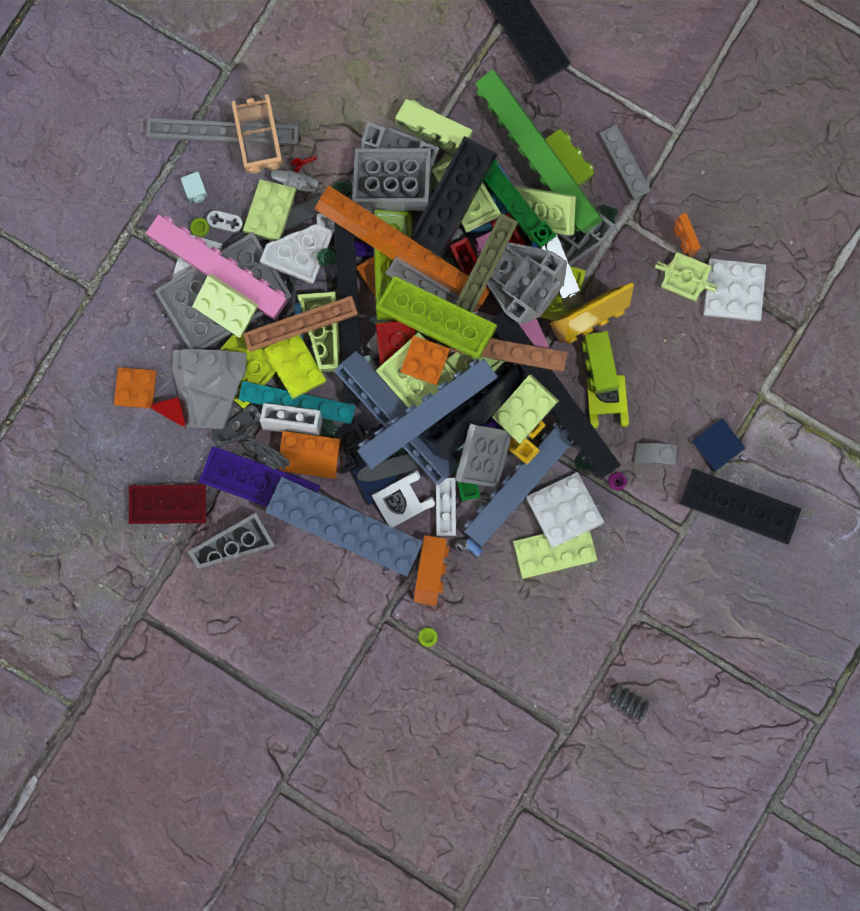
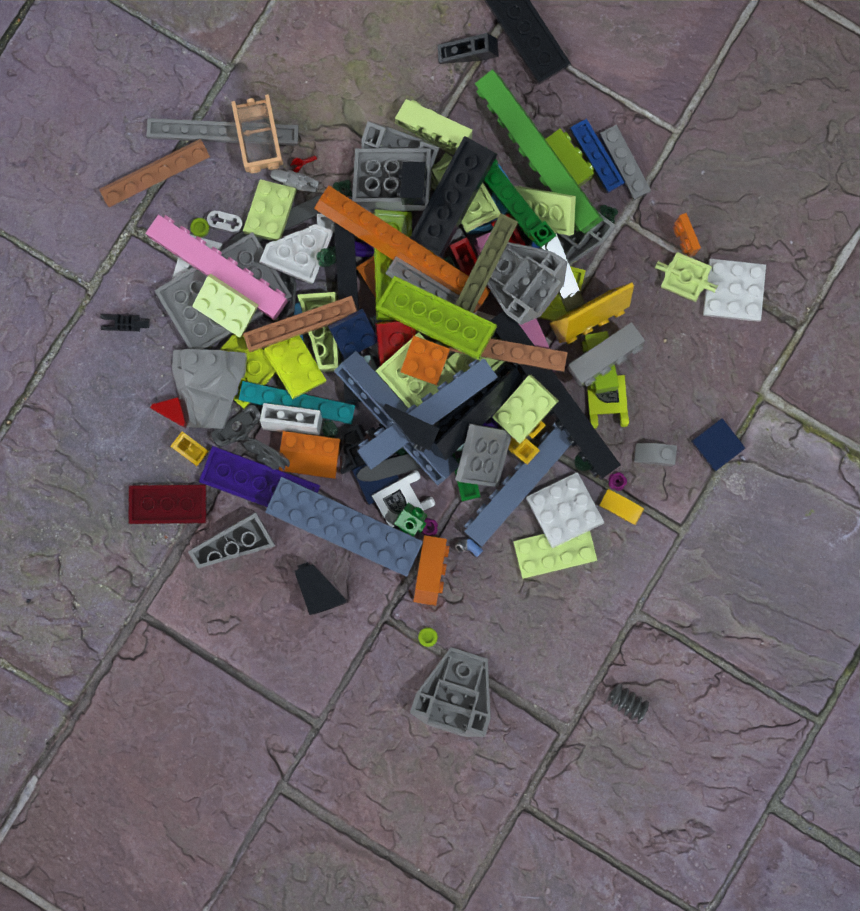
orange plate [114,367,157,409] -> none
light aqua brick [180,172,208,204] -> none
white plate [436,478,456,536] -> none
black plate [679,468,801,545] -> none
none -> nougat plate [99,139,210,207]
none -> black hinge [100,314,150,332]
none -> yellow slope [170,431,209,466]
none -> black slope [294,562,348,616]
none -> dark blue plate [328,309,377,359]
none -> black slope [383,404,439,453]
none -> green brick [394,502,427,536]
none -> black brick [397,162,428,206]
none -> light grey wedge [410,647,491,737]
none -> magenta plate [421,518,438,536]
none -> black slope [437,33,499,64]
none -> light grey brick [567,322,645,388]
none -> blue plate [570,118,625,193]
none -> yellow slope [599,489,644,525]

